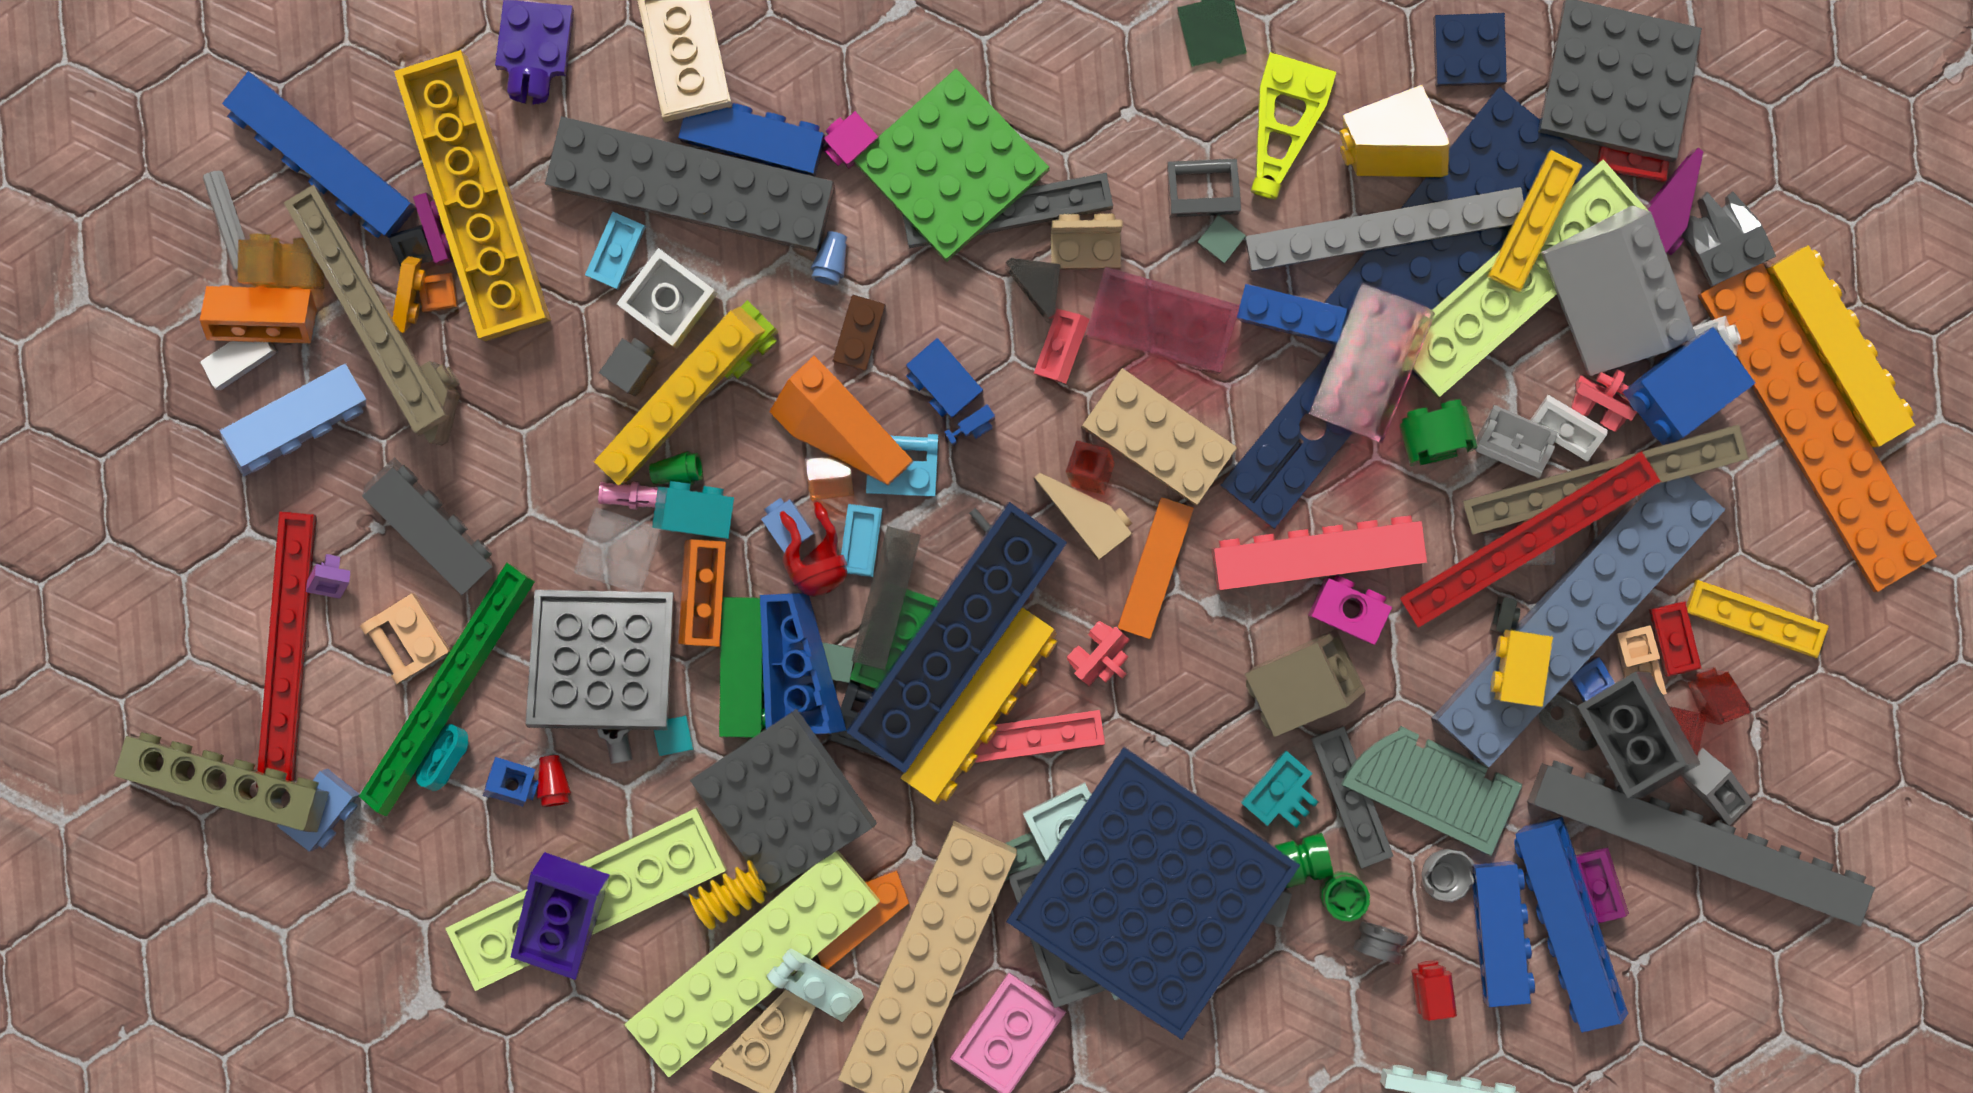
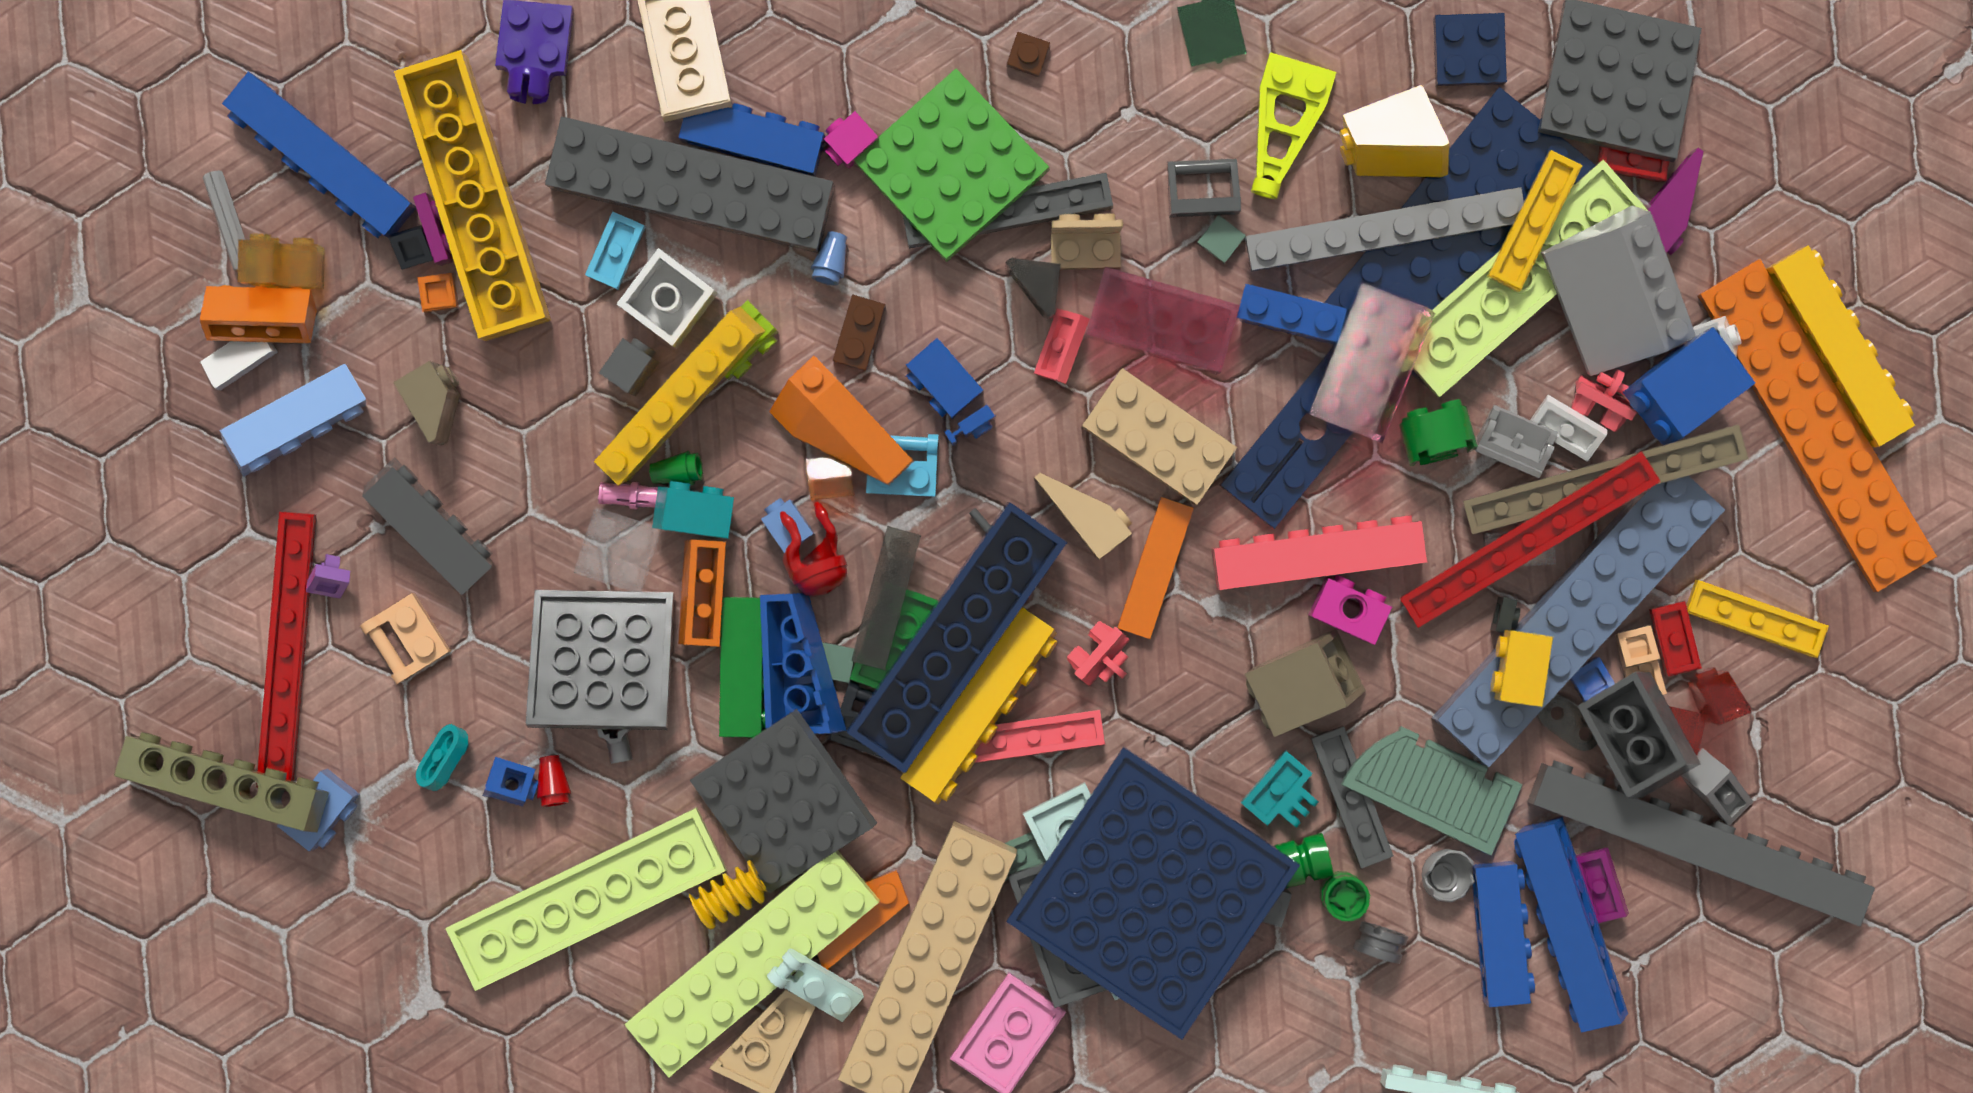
dark tan plate [284,185,449,436] -> none
green plate [359,562,535,816] -> none
light orange plate [392,256,425,333] -> none
dark purple slope [510,852,610,980] -> none
teal tile [654,715,694,756] -> none
medium azure tile [841,504,883,577] -> none
clear red brick [1066,440,1115,495] -> none
red brick [1411,961,1457,1021] -> none
dark grey plate [1682,191,1776,287] -> none
none -> reddish brown plate [1006,32,1050,77]

